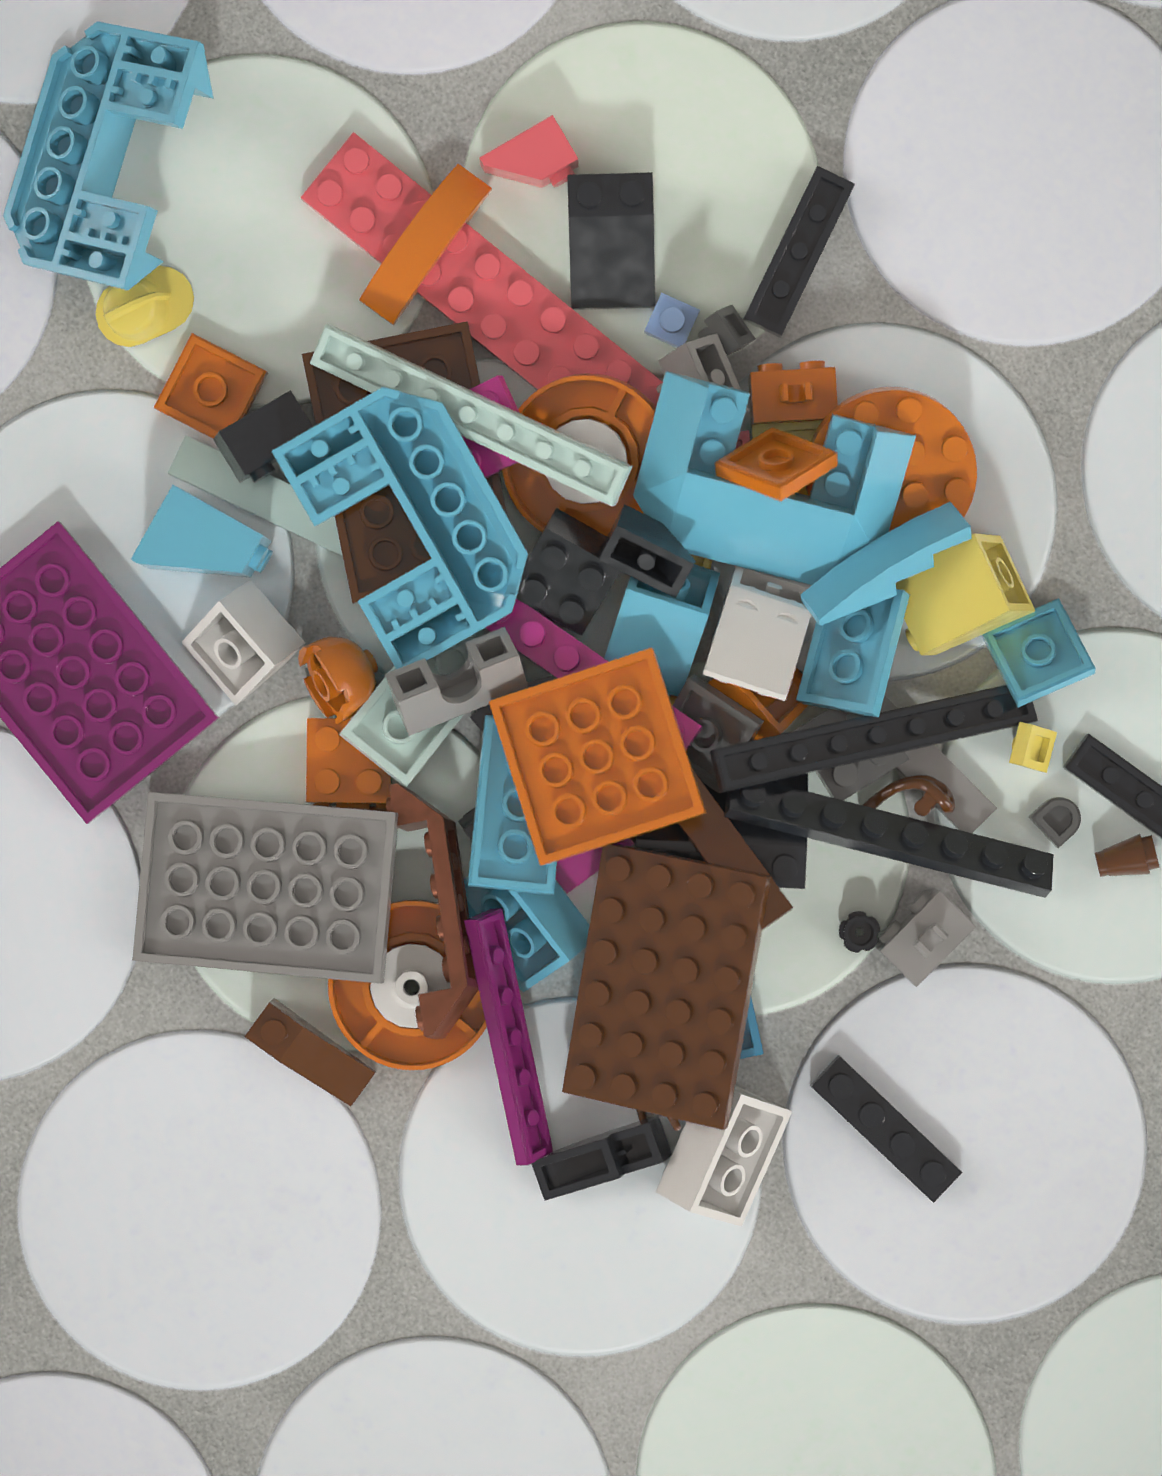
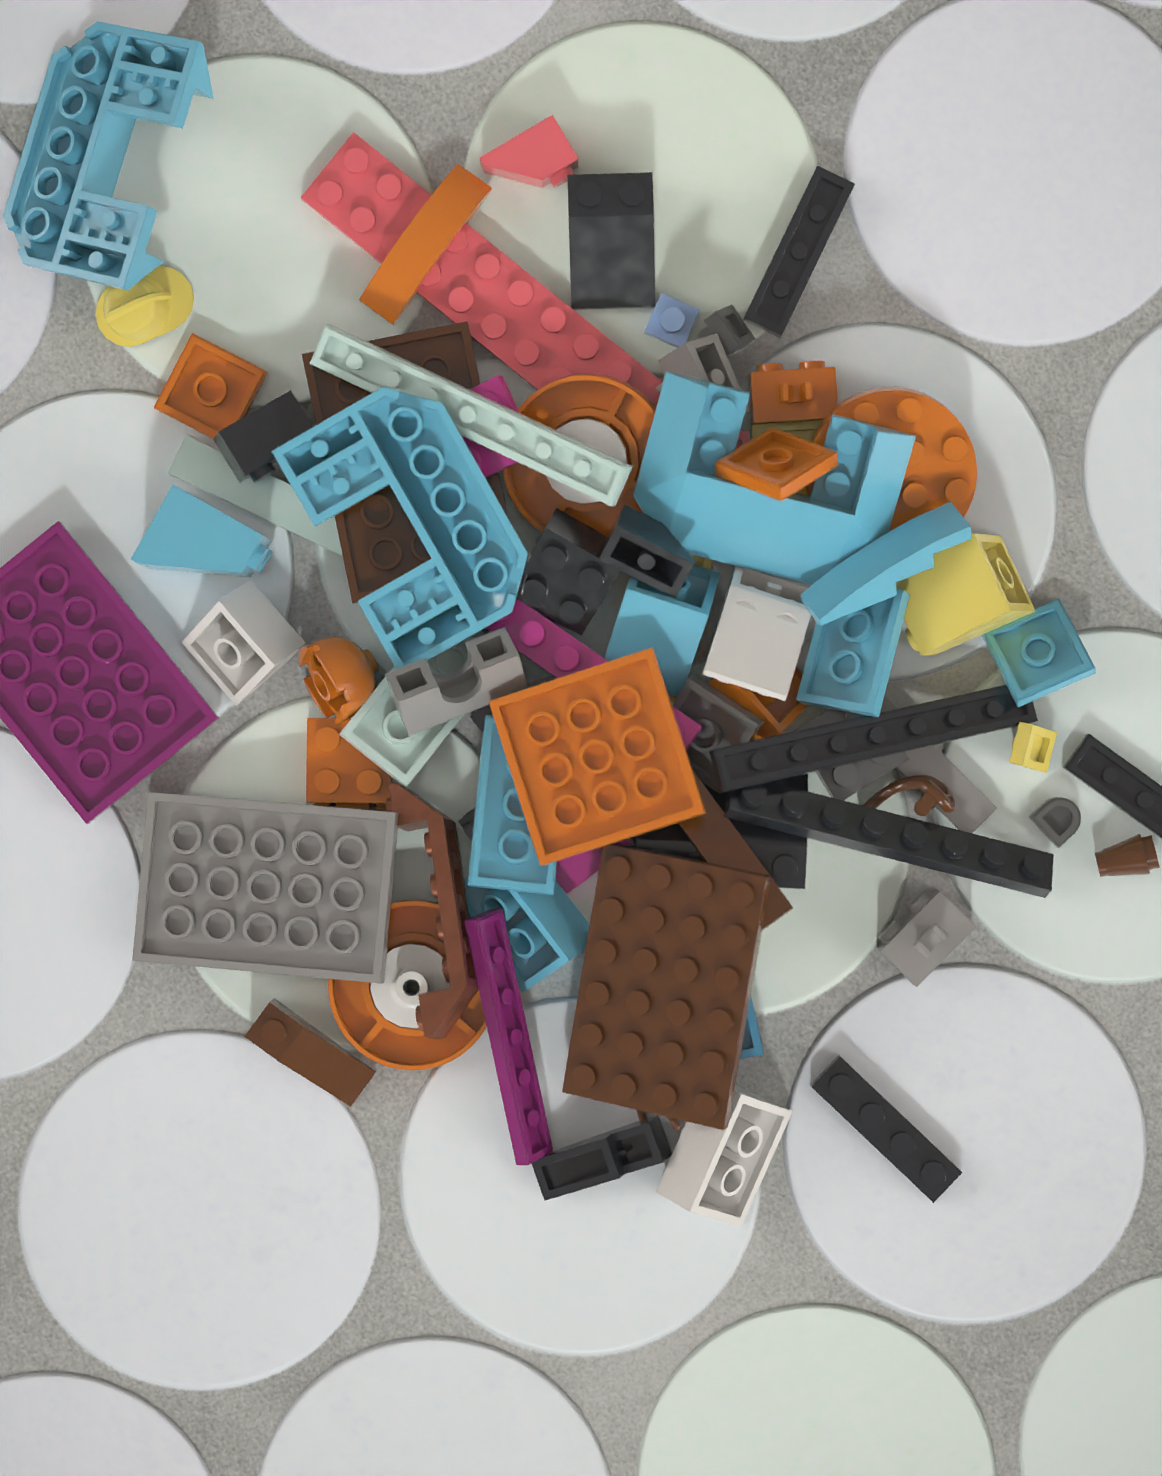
black plate [839,911,880,953] -> none

